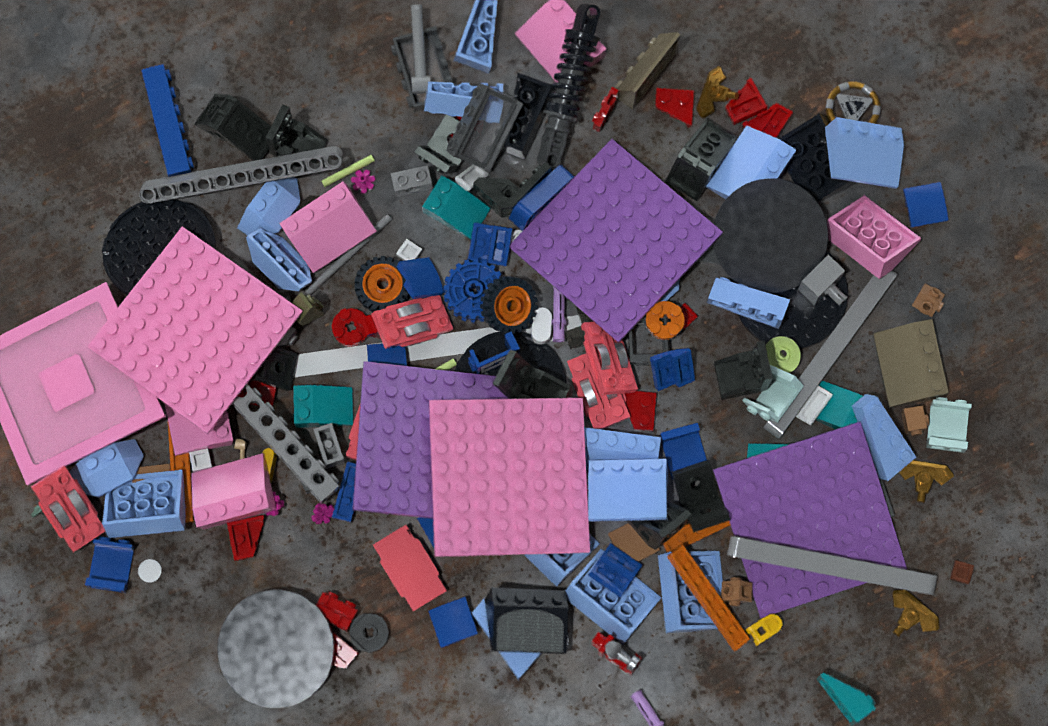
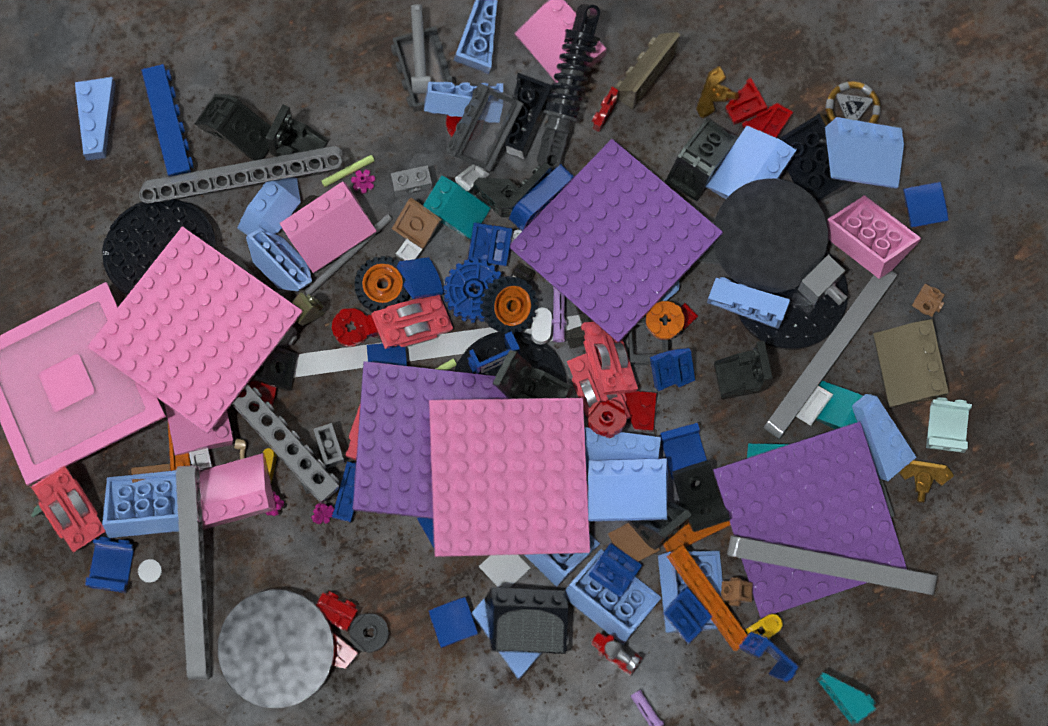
light blue wedge [69,439,144,497] -> none
red wing [227,515,265,561] -> none
teal slope [293,385,353,428] -> none
coral piece [373,525,447,612] -> none
pearl dark grey bracket [415,115,479,174] -> none
red wing [655,88,694,127] -> none
light aqua panel [742,365,804,423] -> none
yellowish green dish [765,336,801,373] -> none
pearl gold piece [892,590,939,637] -> none
medium nougat brick [901,406,929,436] -> none
copper tile [950,560,974,585] -> none
none -> light blue wedge [75,77,115,160]
none -> light grey beam [176,465,211,680]
none -> medium nougat tile [392,198,442,250]
none -> white sticker [479,555,530,588]
none -> clear smoke slope [511,263,536,284]
none -> red plate [588,400,627,438]
none -> blue slope [663,588,712,643]
none -> blue panel [739,632,798,682]

